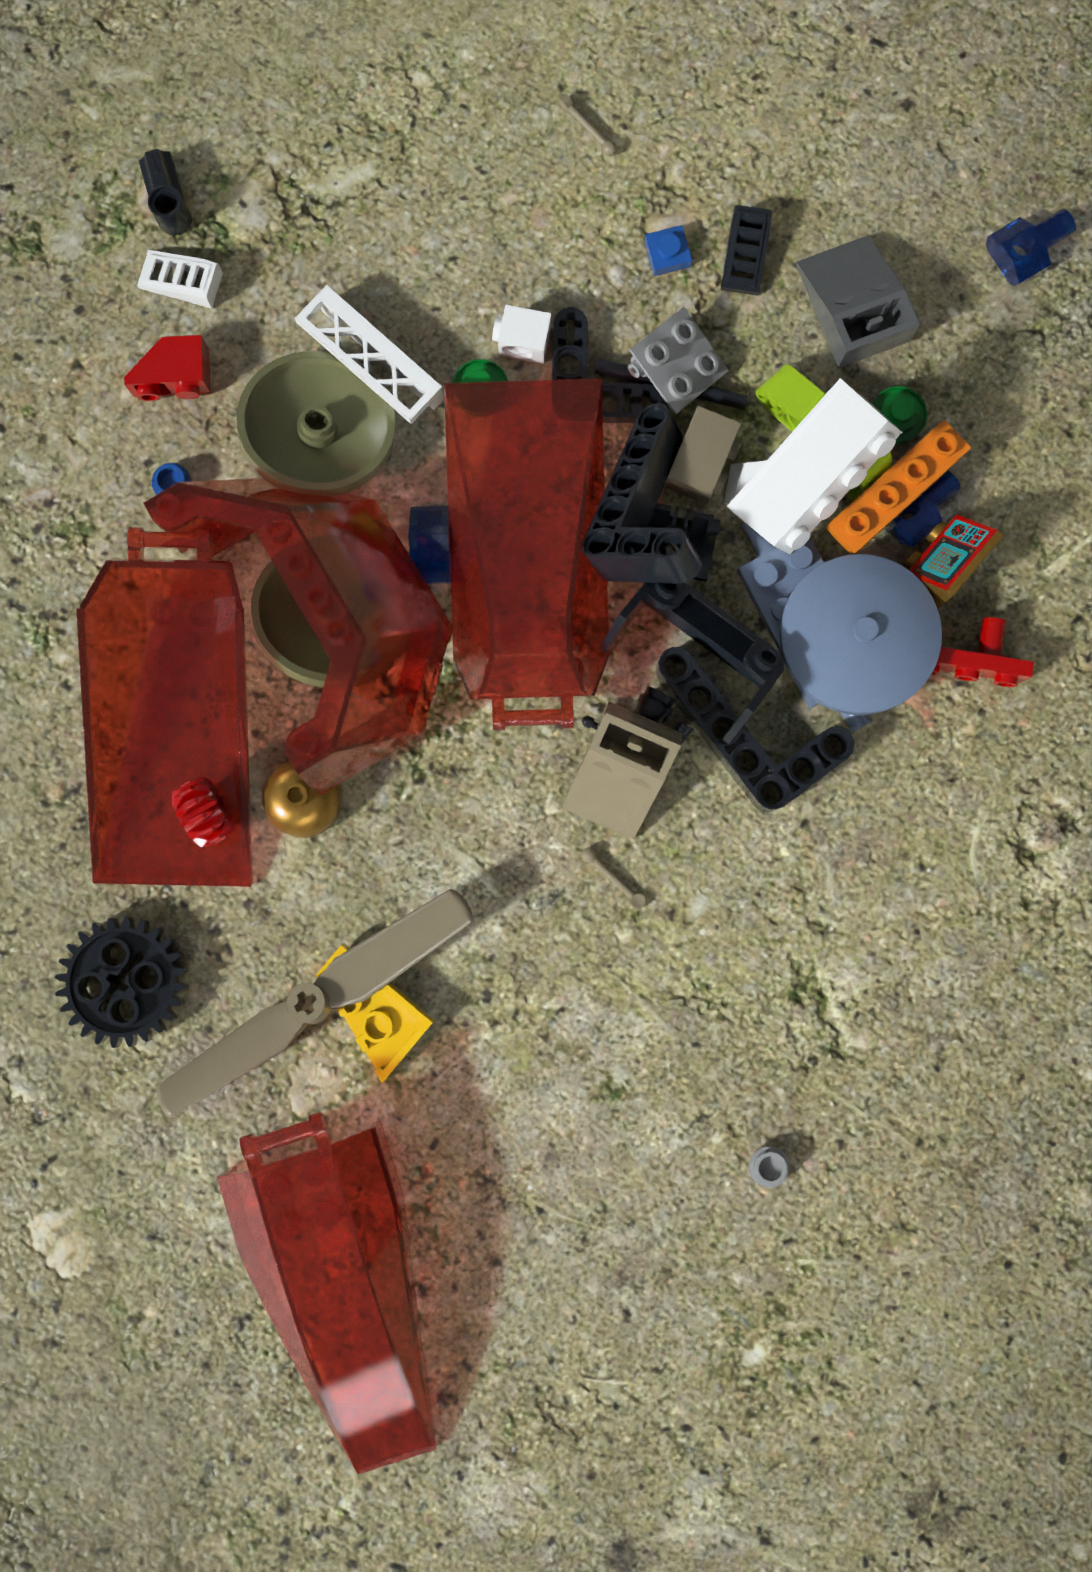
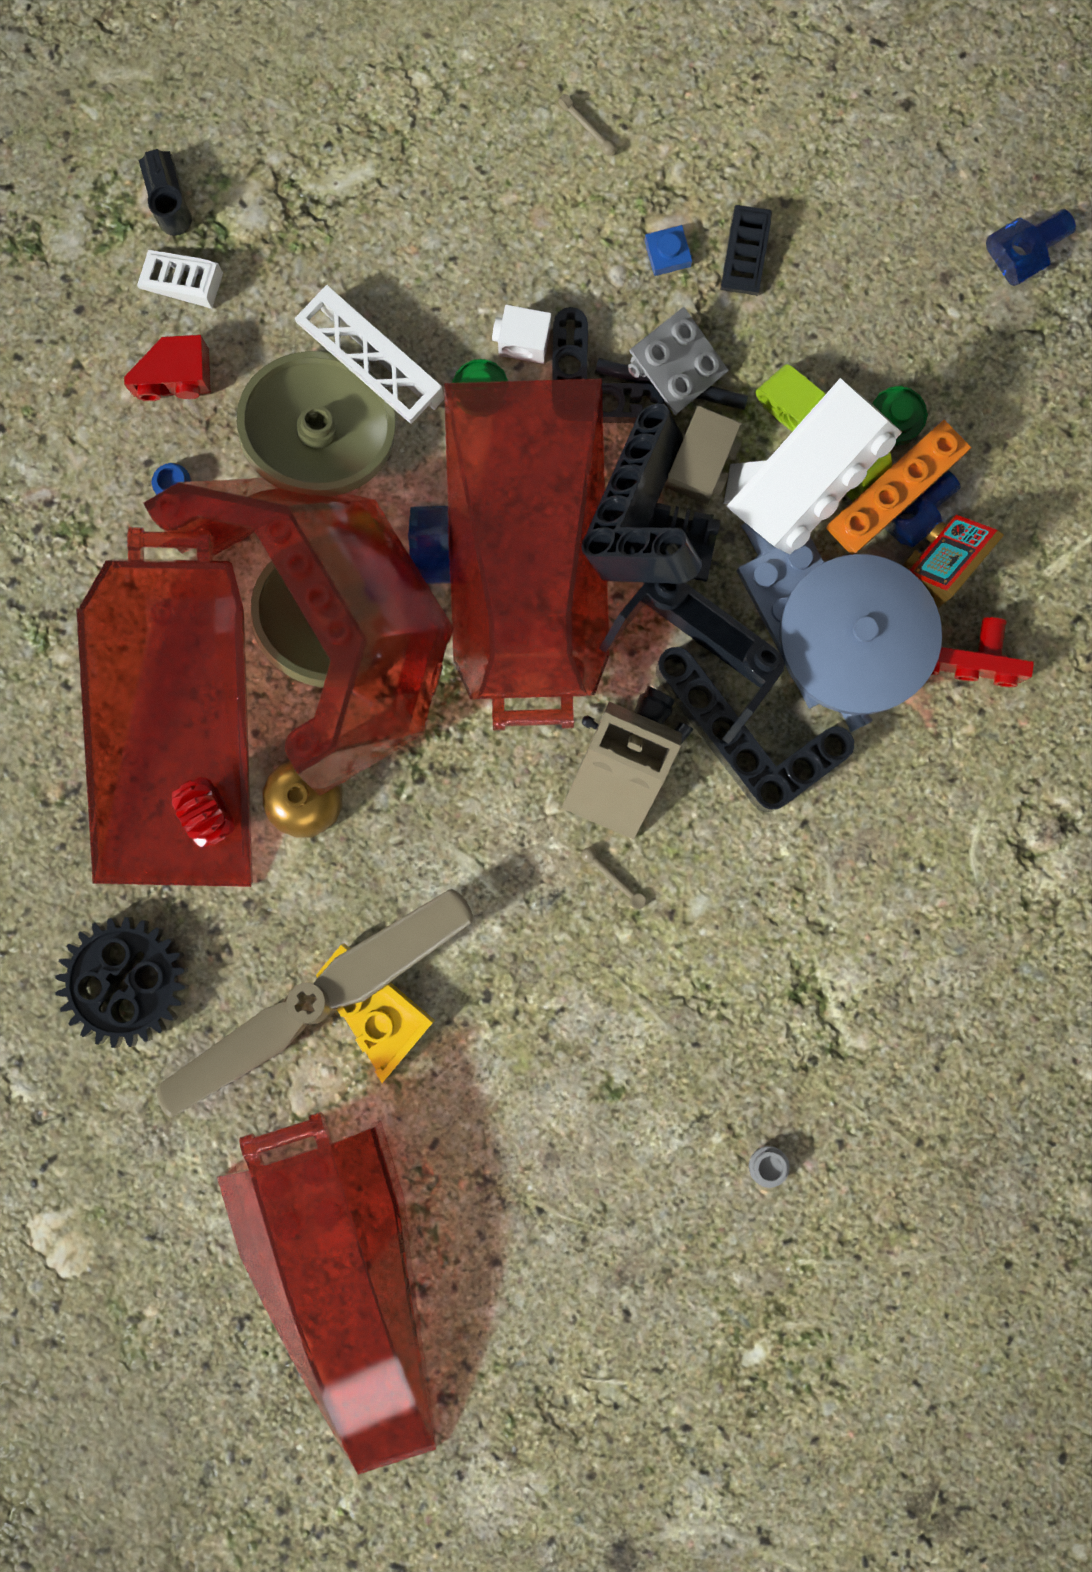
dark grey slope [796,235,920,368] -> none

